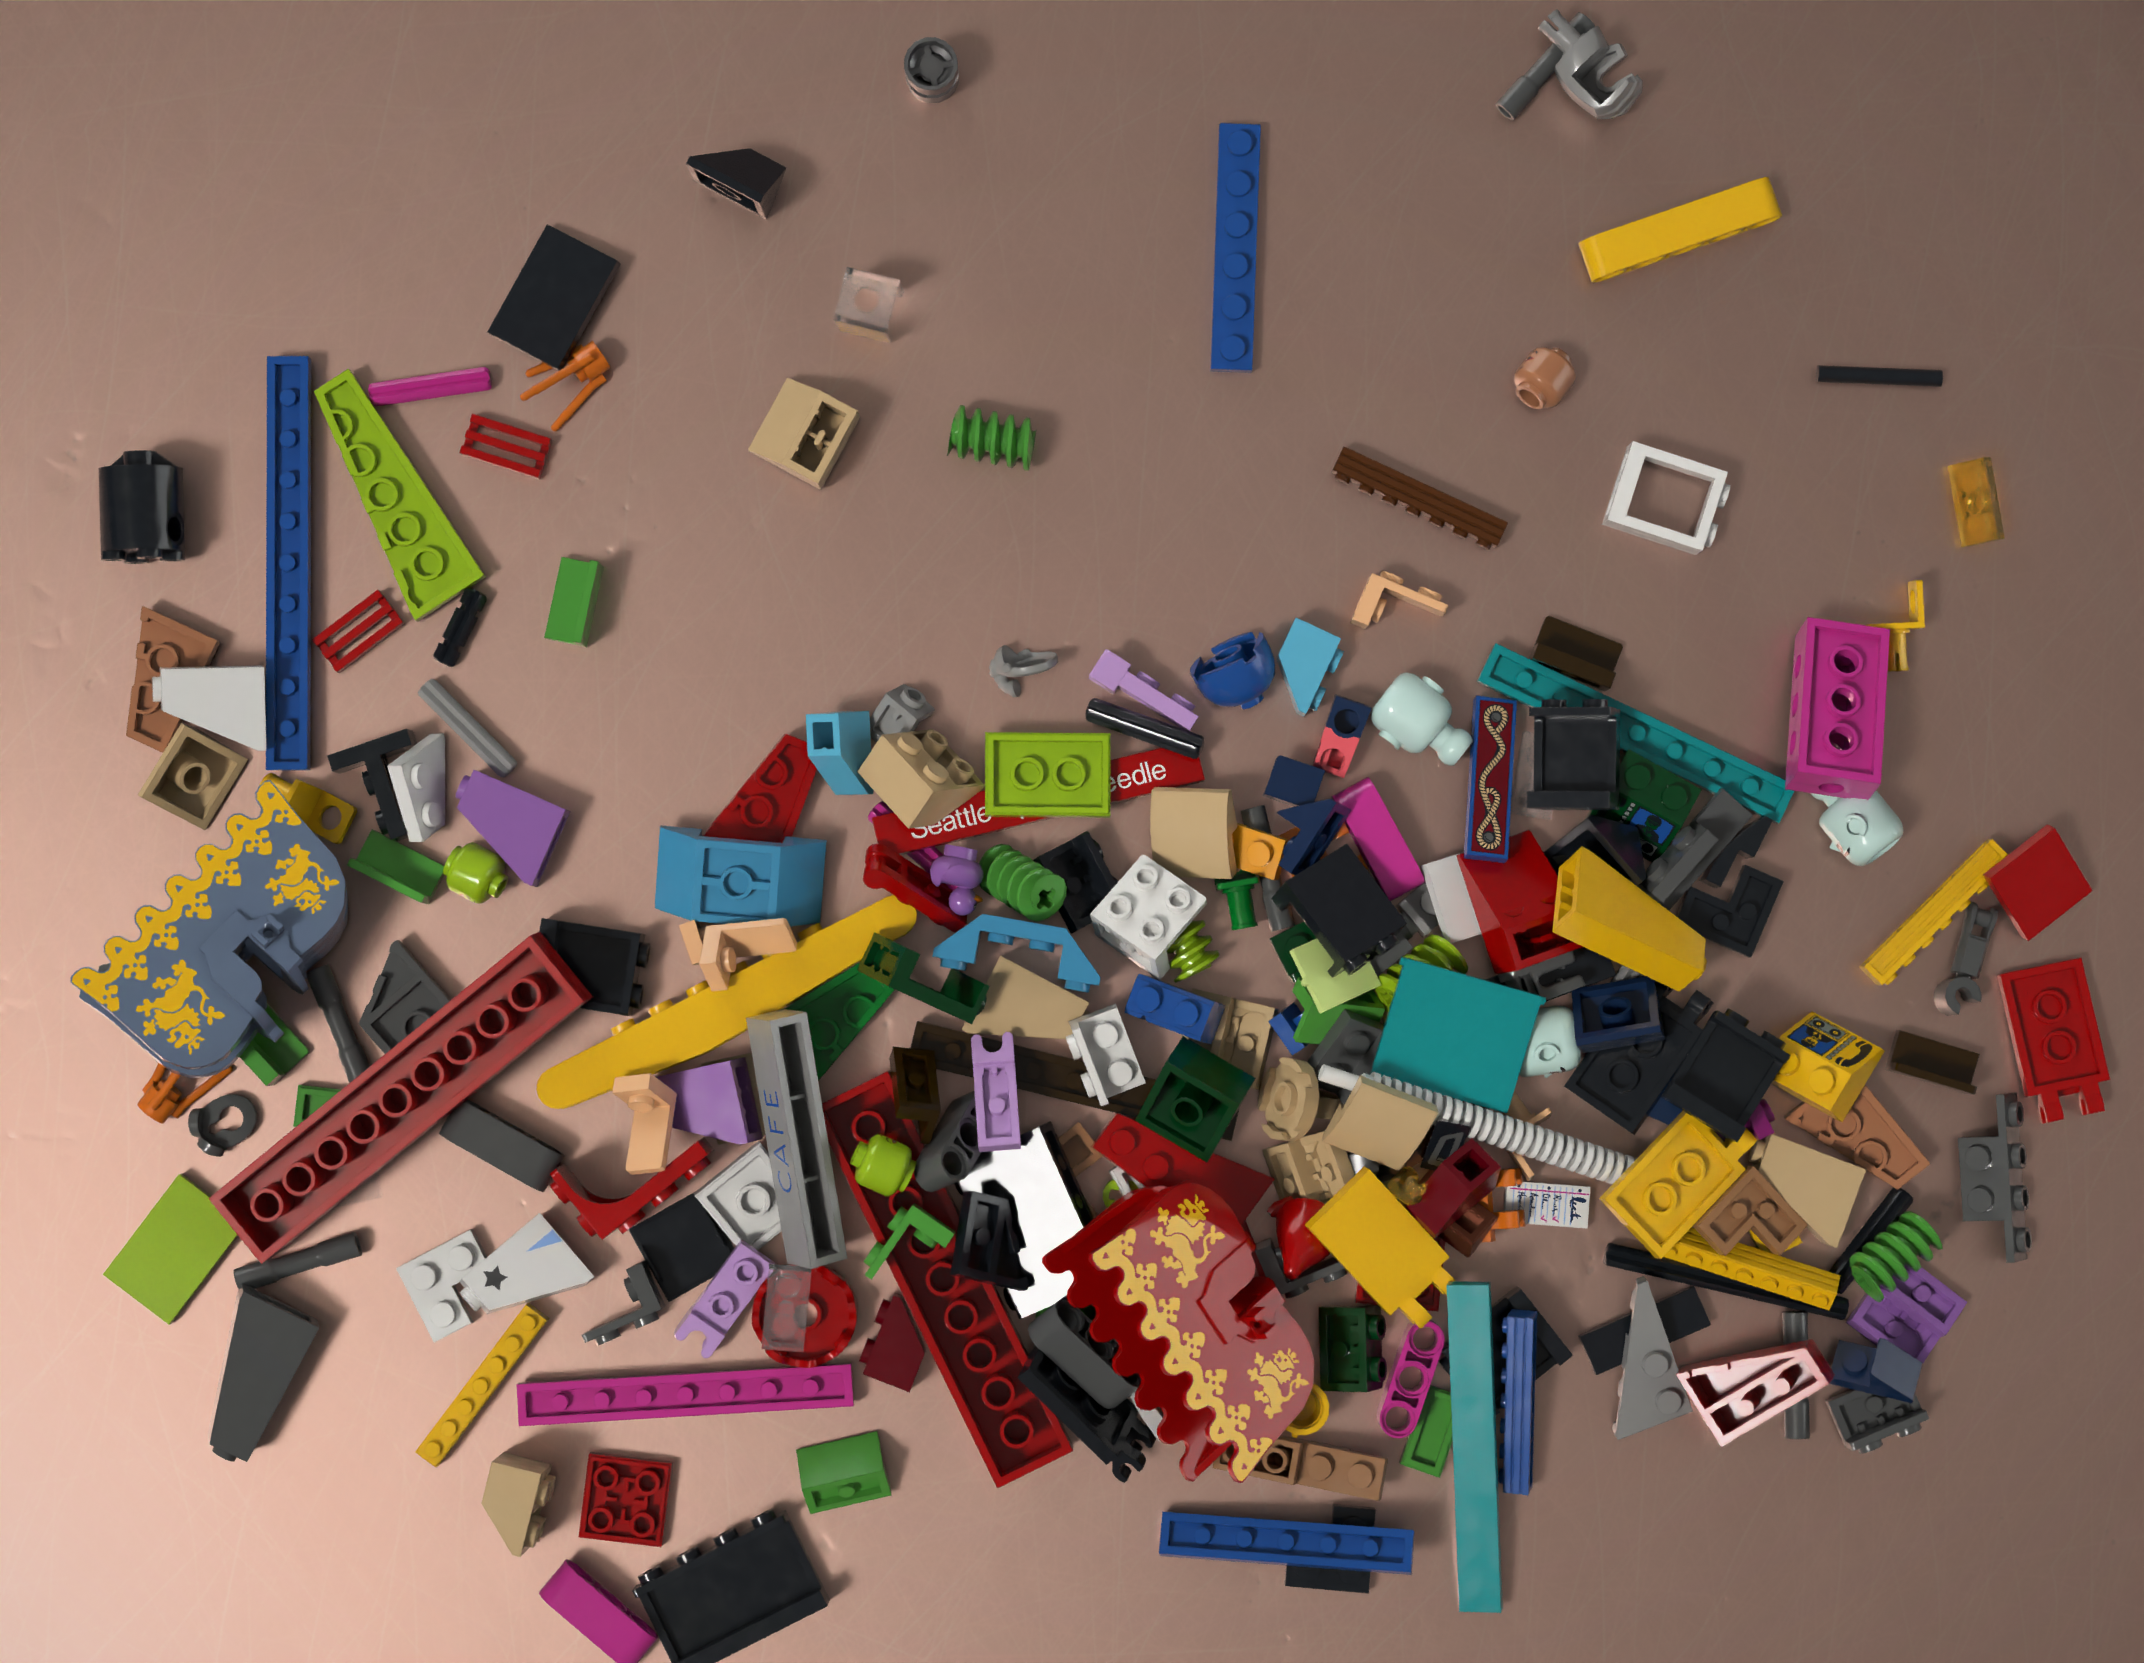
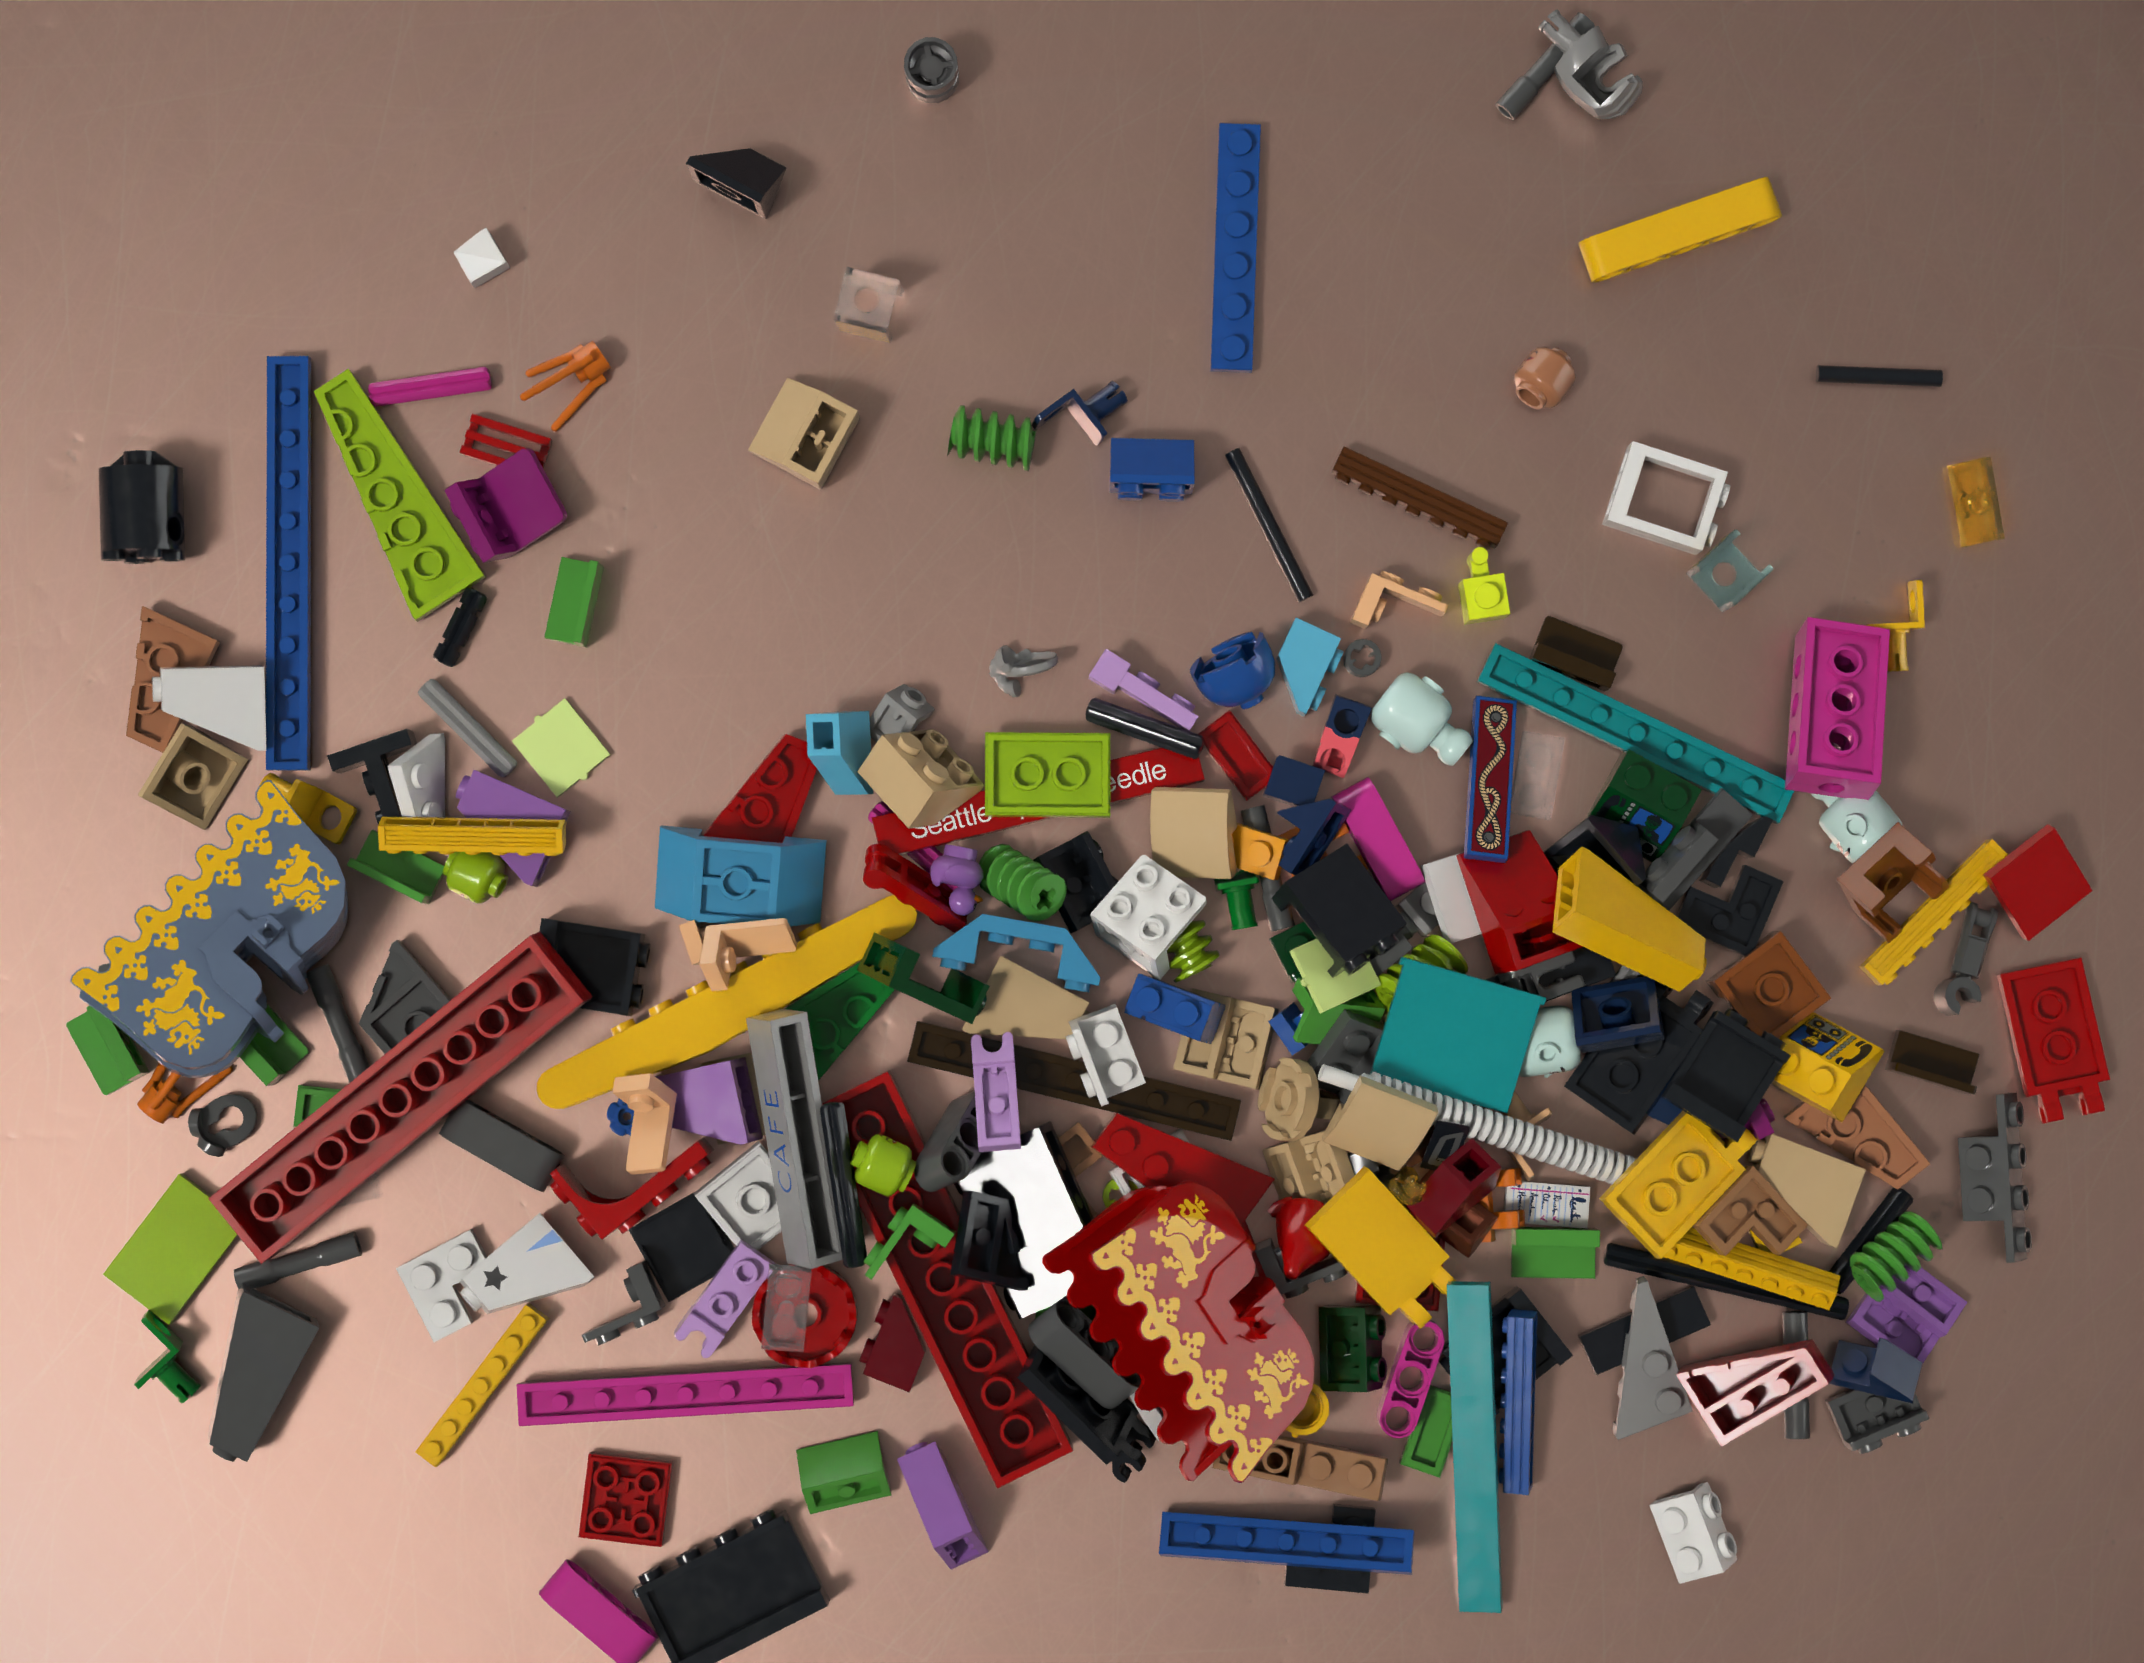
red tile [312,589,405,673] -> none
tan slope [481,1452,556,1557] -> none
black tile [487,224,621,371] -> none
dark brown panel [889,1046,941,1144] -> none
dark green slope [1135,1036,1256,1162] -> none
black panel [1527,699,1620,810] -> none
none -> bright green panel [66,1006,150,1095]
none -> green bracket [134,1310,201,1404]
none -> yellow piece [378,817,566,856]
none -> magenta bracket [444,448,567,563]
none -> white slope [454,228,510,288]
none -> yellowish green piece [512,698,611,798]
none -> blue plate [607,1098,634,1136]
none -> black axle [820,1102,867,1268]
none -> medium lavender slope [897,1441,989,1569]
none -> dark blue bracket [1031,381,1128,446]
none -> blue slope [1109,438,1195,502]
none -> red tile [1198,710,1273,801]
none -> black bar [1225,448,1313,603]
none -> dark grey bush [1343,639,1382,678]
none -> neon yellow brick [1458,547,1510,625]
none -> bright green panel [1511,1227,1600,1279]
none -> white bracket [1649,1482,1737,1584]
none -> clear light blue piece [1686,529,1774,612]
none -> dark orange panel [1706,931,1831,1038]
none -> dark orange panel [1837,822,1950,943]

